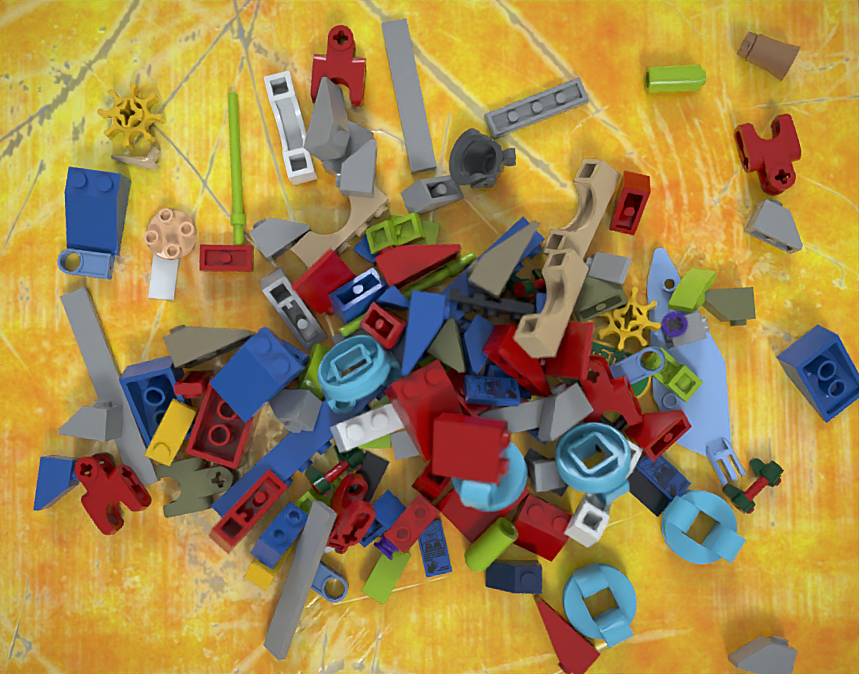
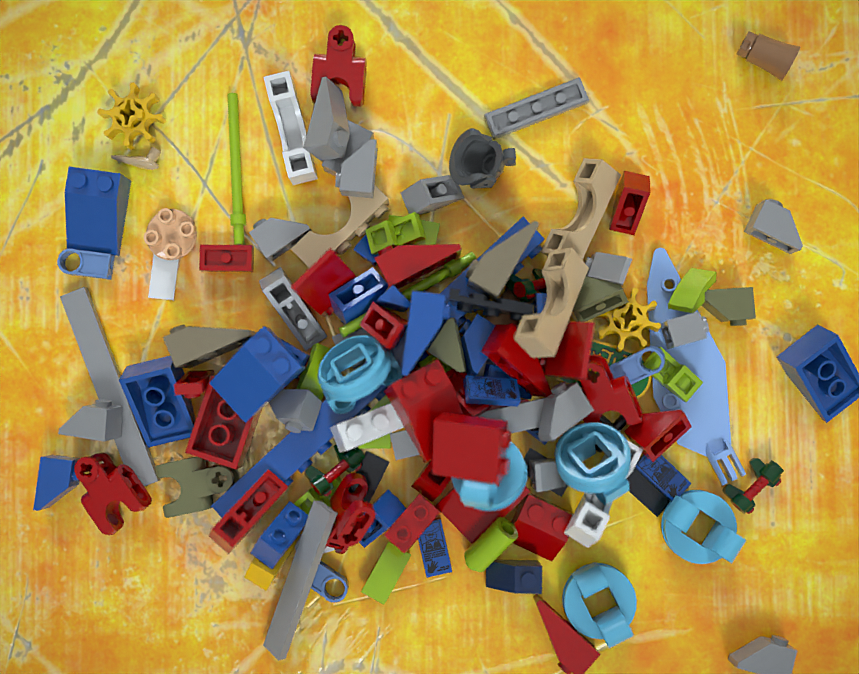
yellow slope [144,398,198,466] -> none
dark purple bush [373,534,399,560] -> none
light grey tile [381,18,437,174] -> none
lime brick [644,64,706,93] -> none
dark purple bush [661,312,688,337] -> none
red piece [734,113,801,196] -> none

